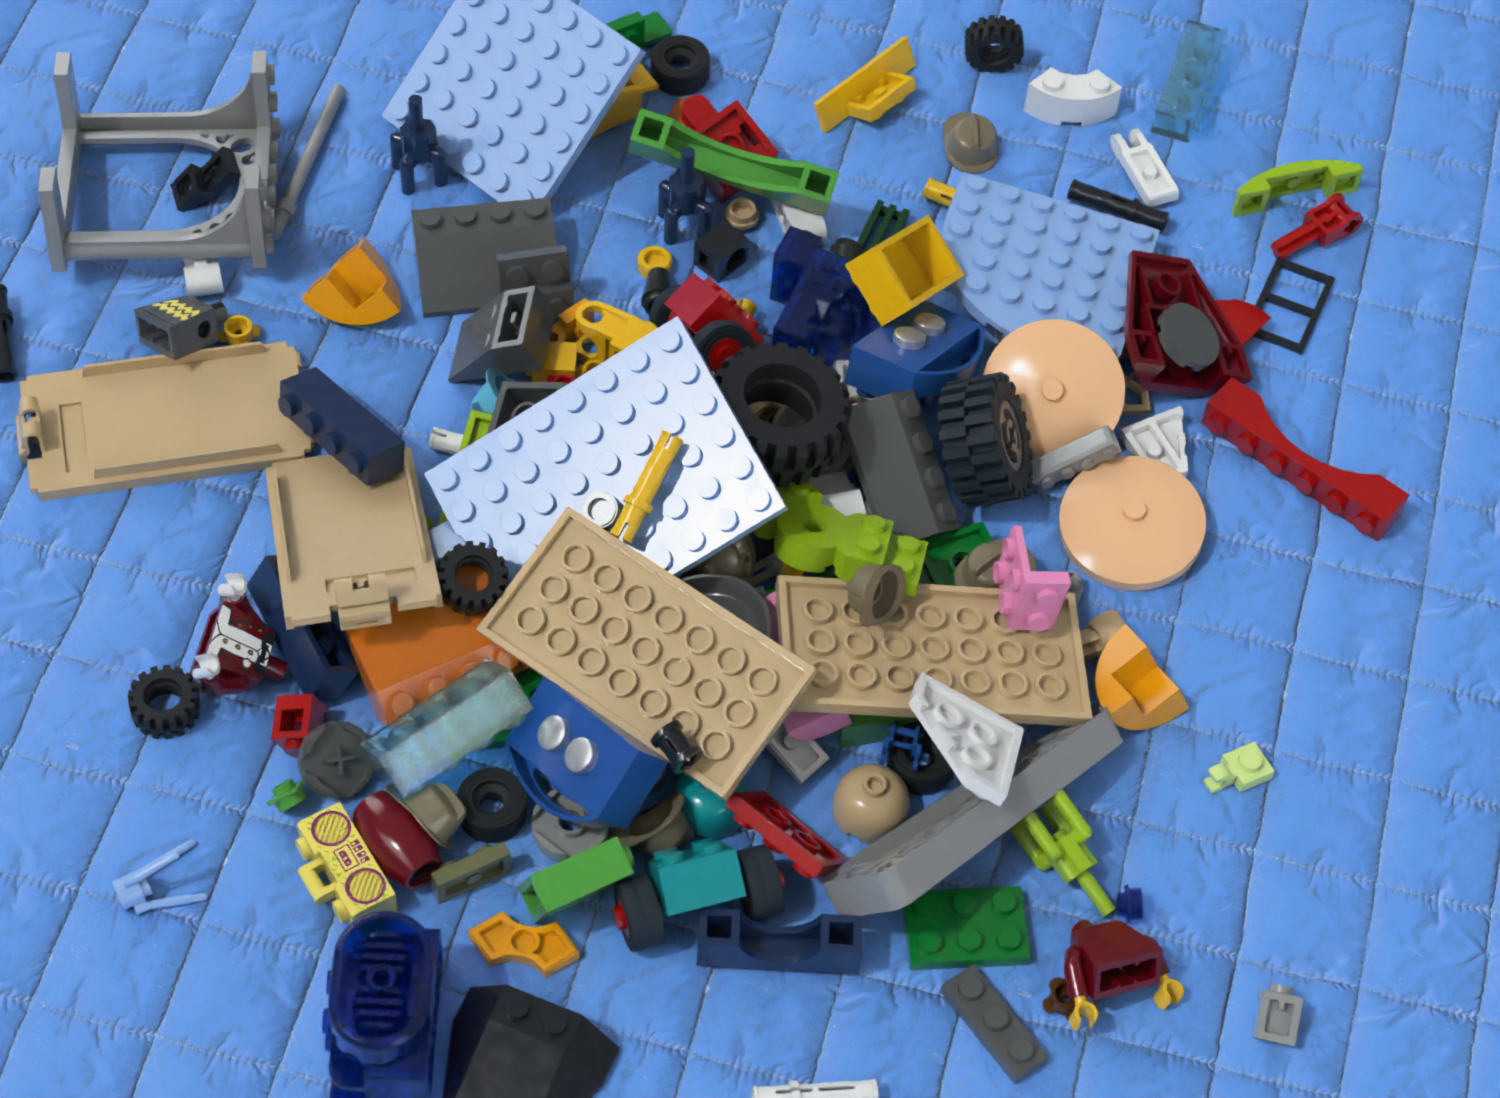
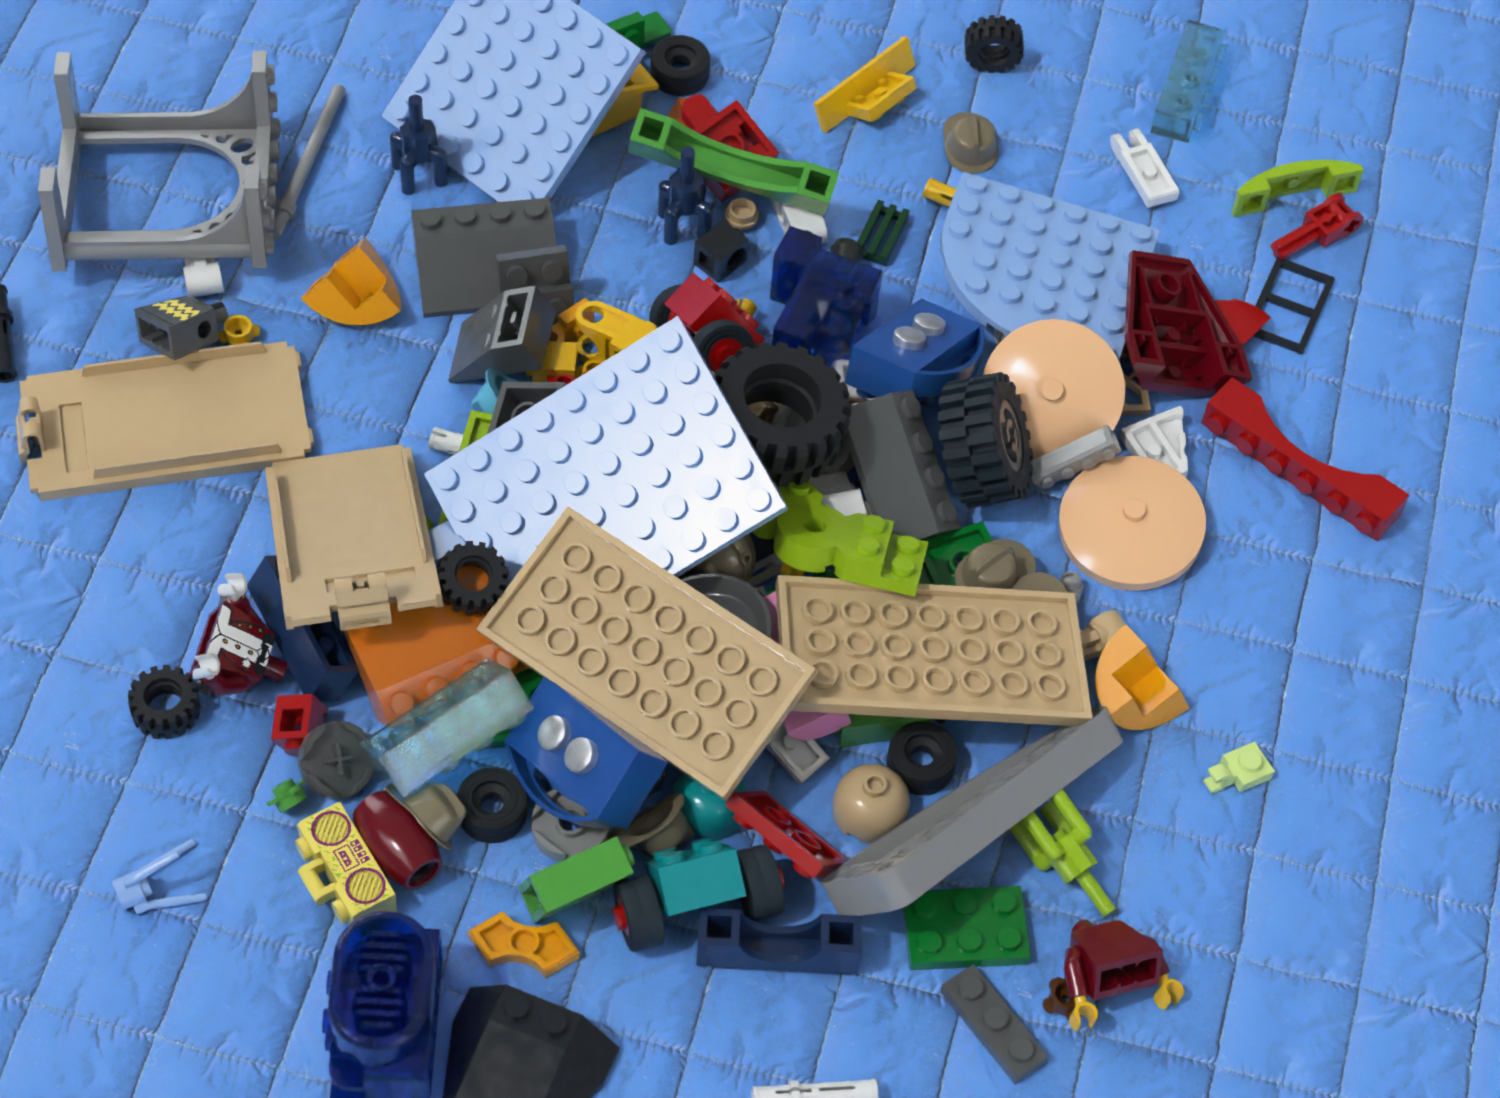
black slope [171,146,241,212] -> none
dark blue brick [278,367,405,486] -> none
olive plate [431,841,511,904] -> none
tile [581,491,622,531] -> none
yellow pin [609,430,684,544] -> none
yellow tile [637,246,672,279] -> none
pearl dark grey cone [641,267,672,315] -> none
black bush [651,720,703,774] -> none
yellow piece [845,214,965,326] -> none
dark tan piece [845,564,906,627] -> none
blue piece [879,720,924,772] -> none
white plate [908,672,1024,807] -> none
bright pink bracket [993,525,1071,632] -> none
white brick [1024,67,1122,127] -> none
black pin [1067,179,1170,233] -> none
clear blue plate [1116,885,1143,924] -> none
dark grey tile [1157,302,1220,371] -> none
light grey bracket [1253,983,1304,1046] -> none

